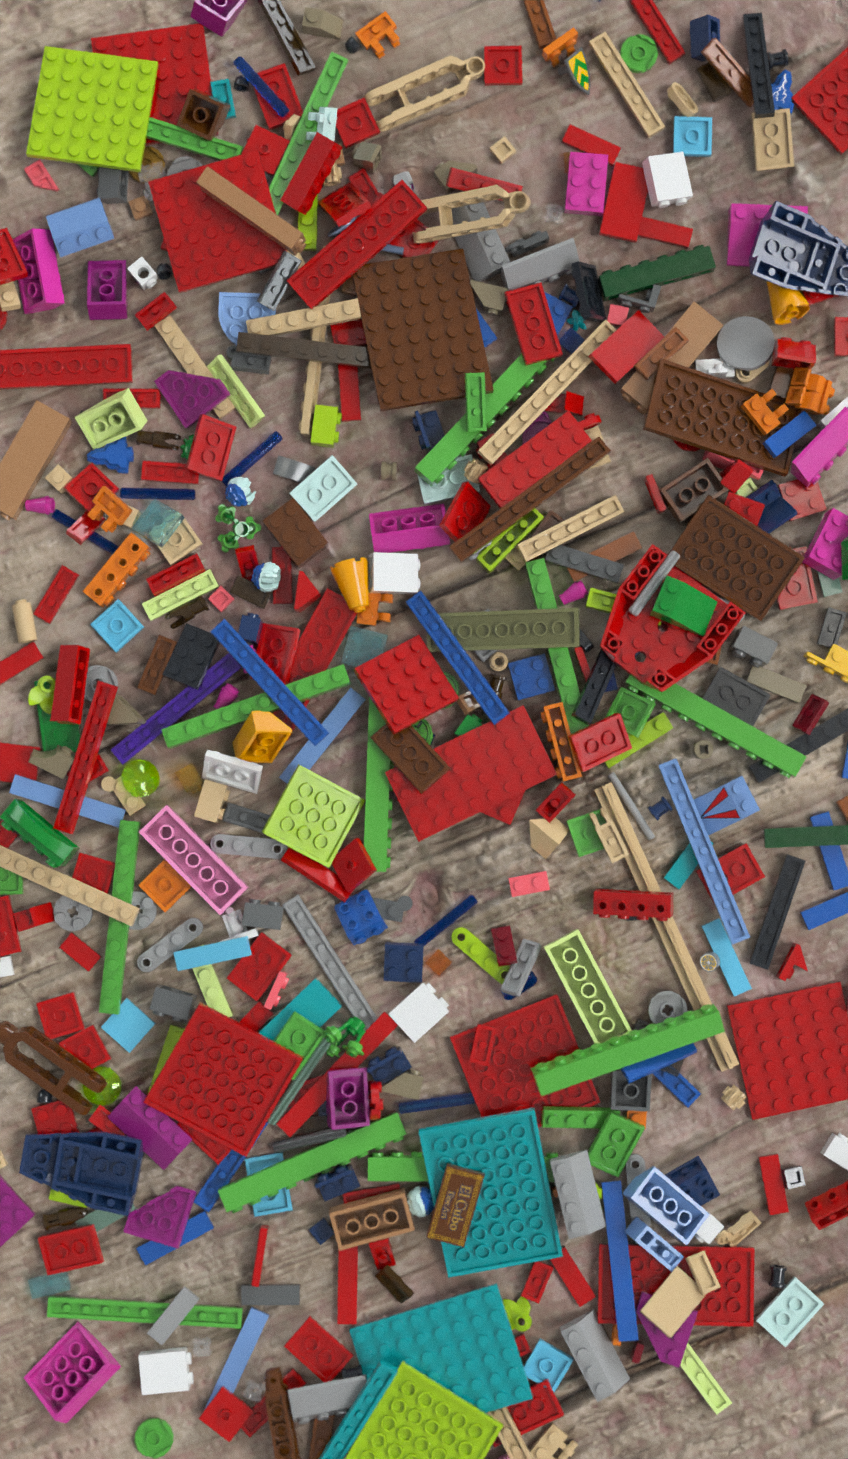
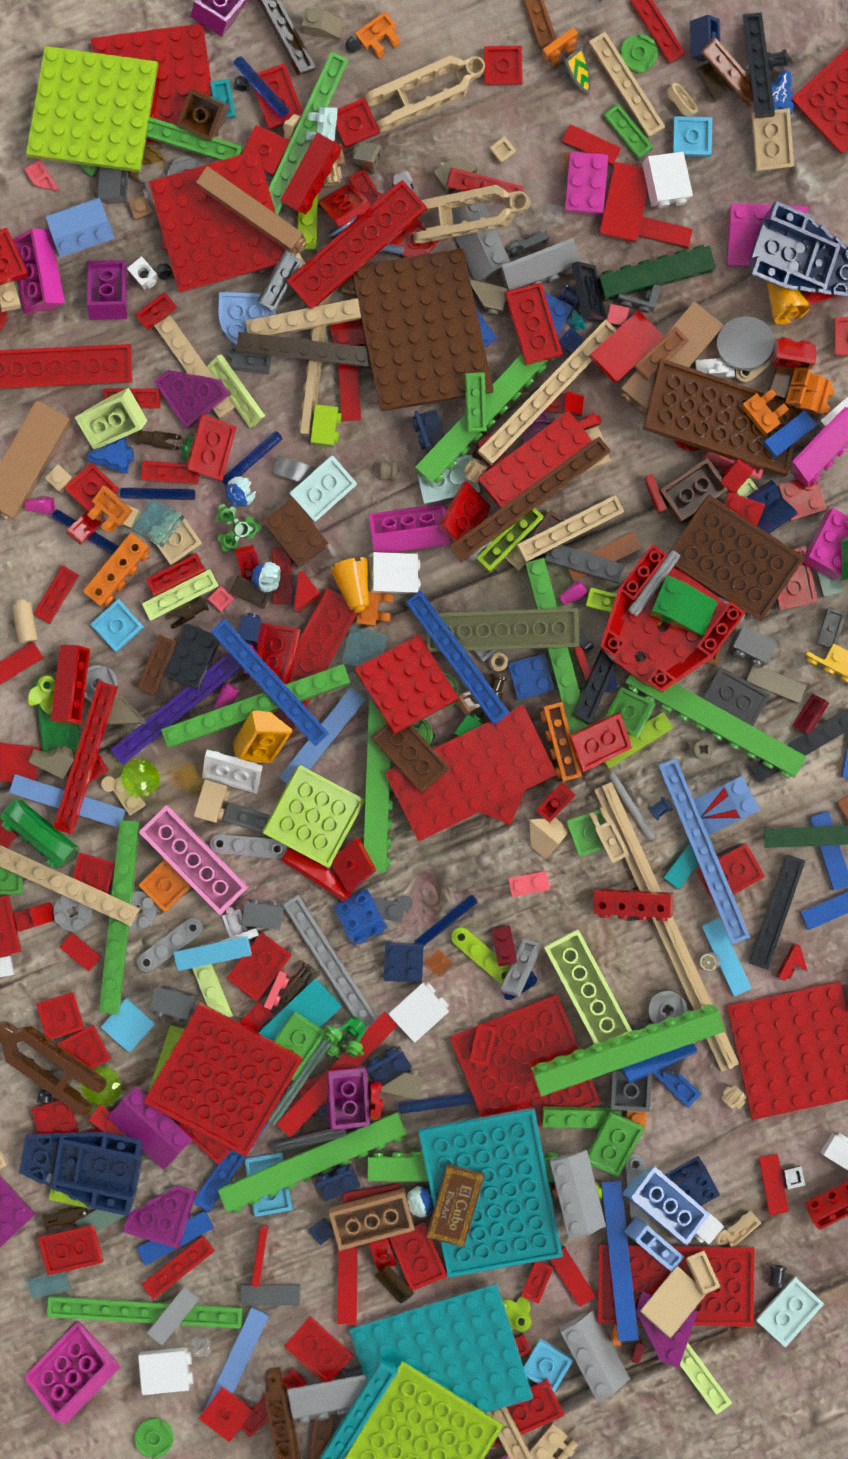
none -> red plate [141,1235,215,1300]
none -> dark brown piece [281,961,317,1003]
none -> red plate [389,1221,447,1291]
none -> bright green tile [603,103,654,160]

